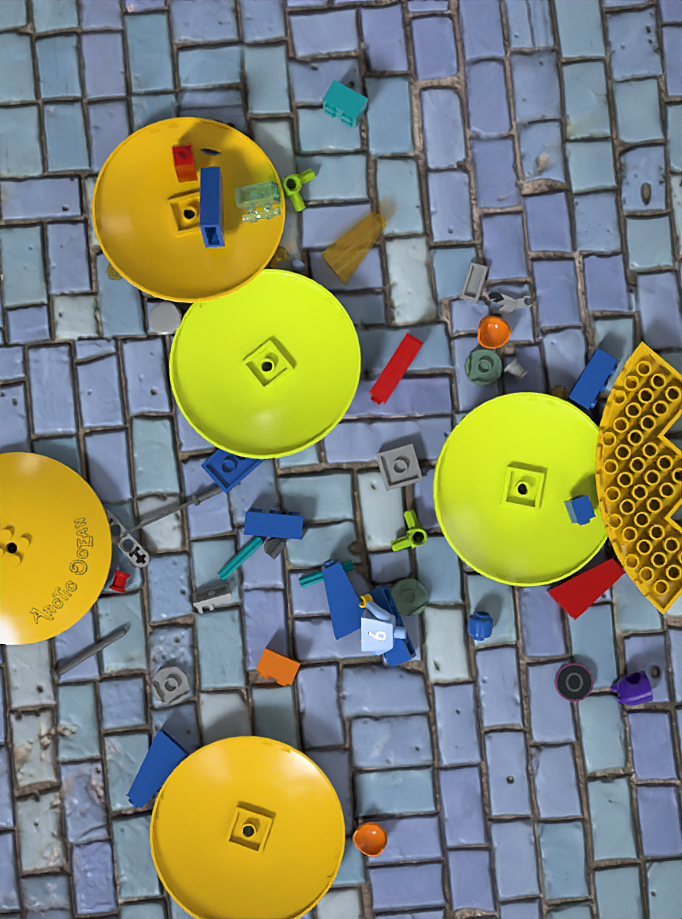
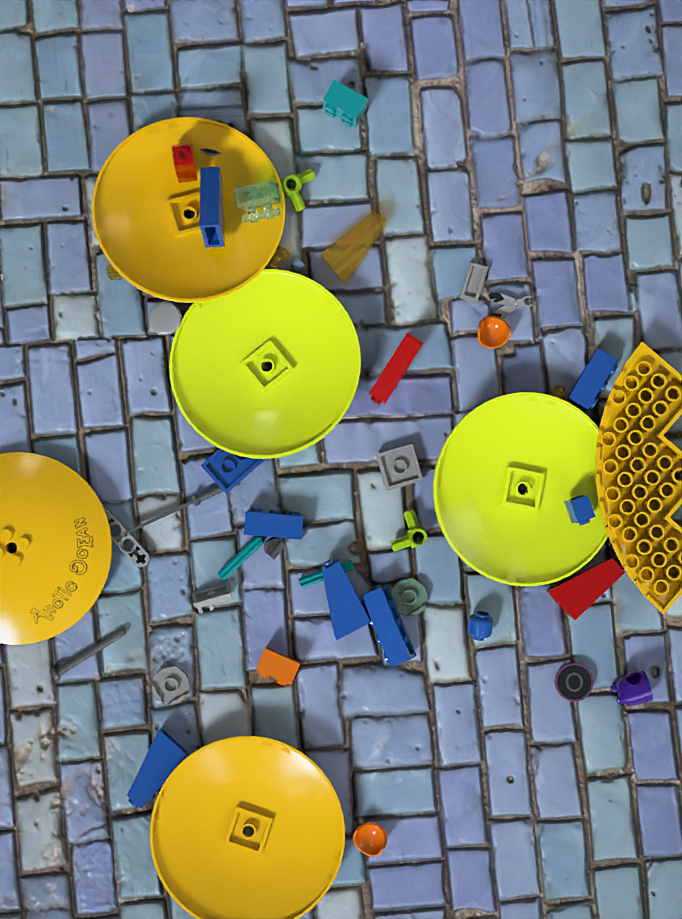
red bush [109,570,131,593] -> none
light blue torso [359,594,407,655] -> none
sand green tile [464,348,503,387] -> none
light grey bush [504,358,529,384] -> none

